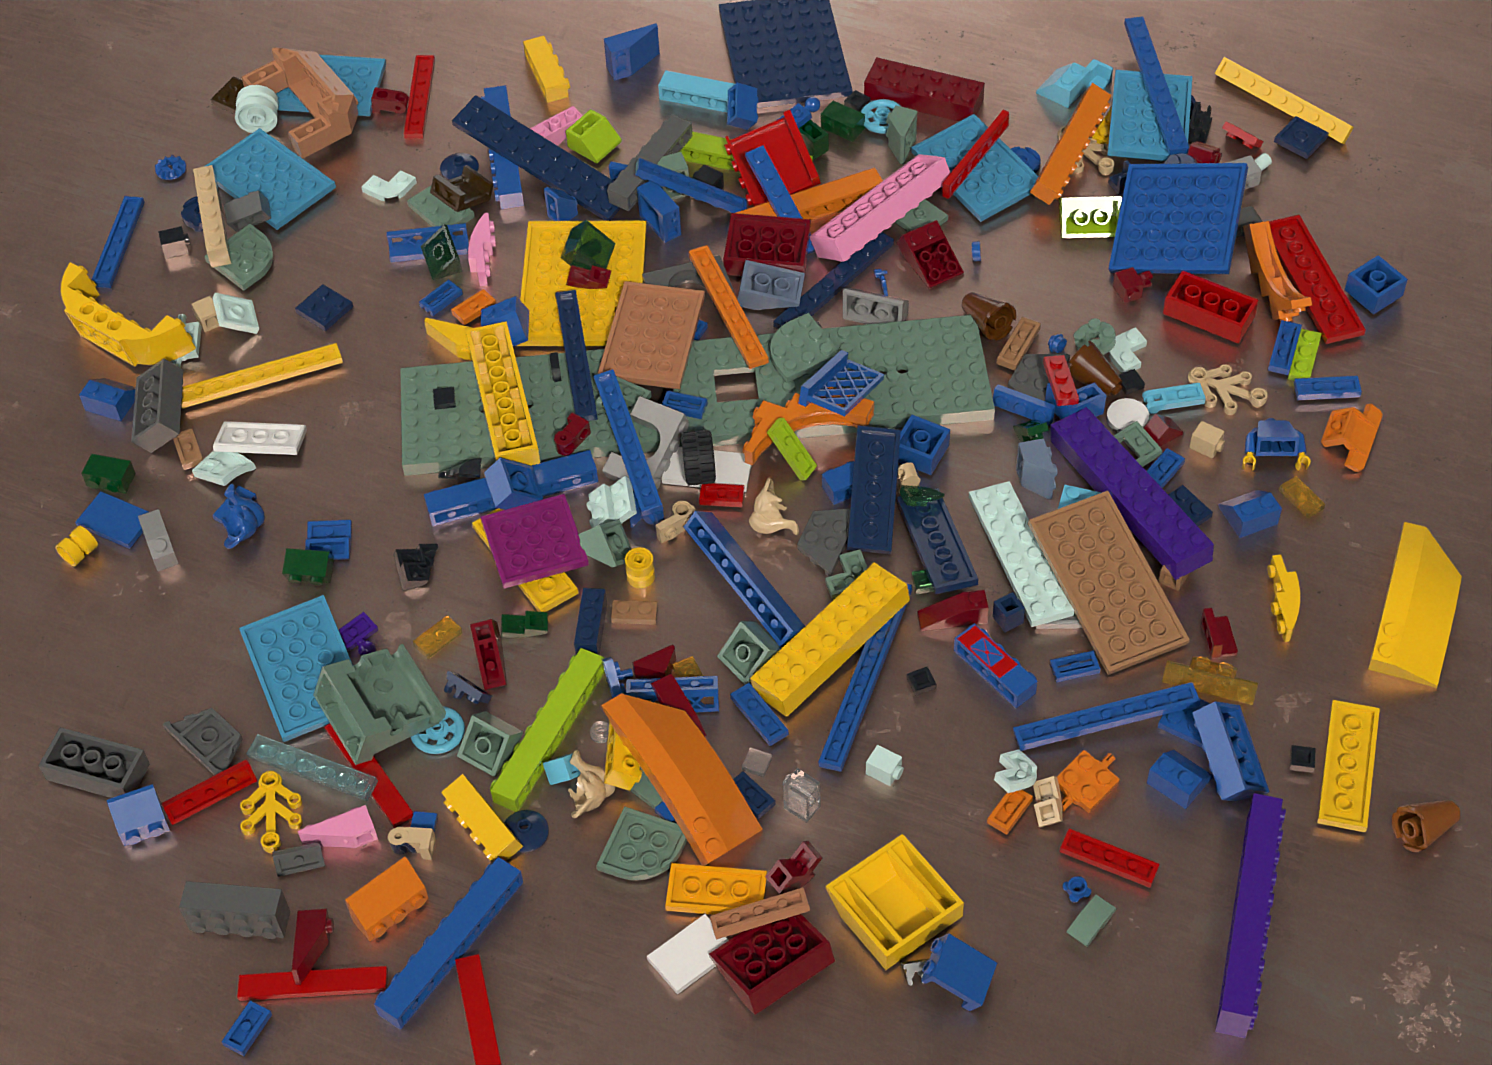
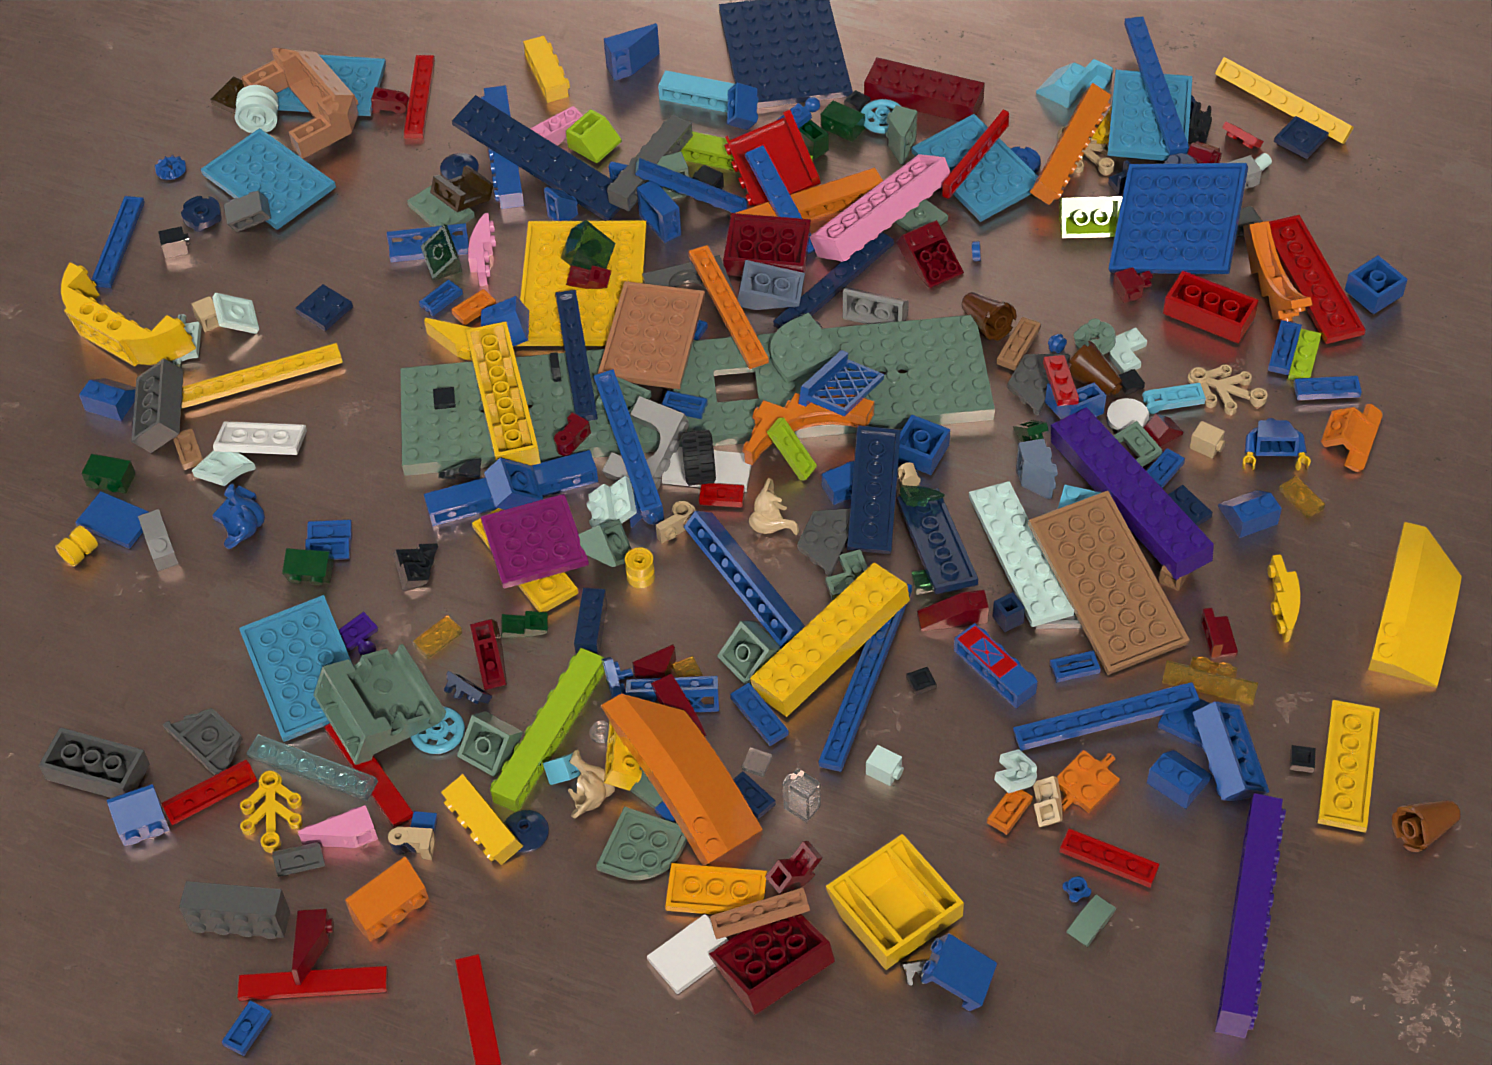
tan brick [193,165,231,268] -> none
sand green plate [204,224,273,291] -> none
light aqua plate [362,170,417,201] -> none
blue brick [374,857,523,1030] -> none
medium nougat plate [611,600,658,625] -> none
blue piece [874,269,888,296] -> none
blue plate [993,384,1056,426] -> none

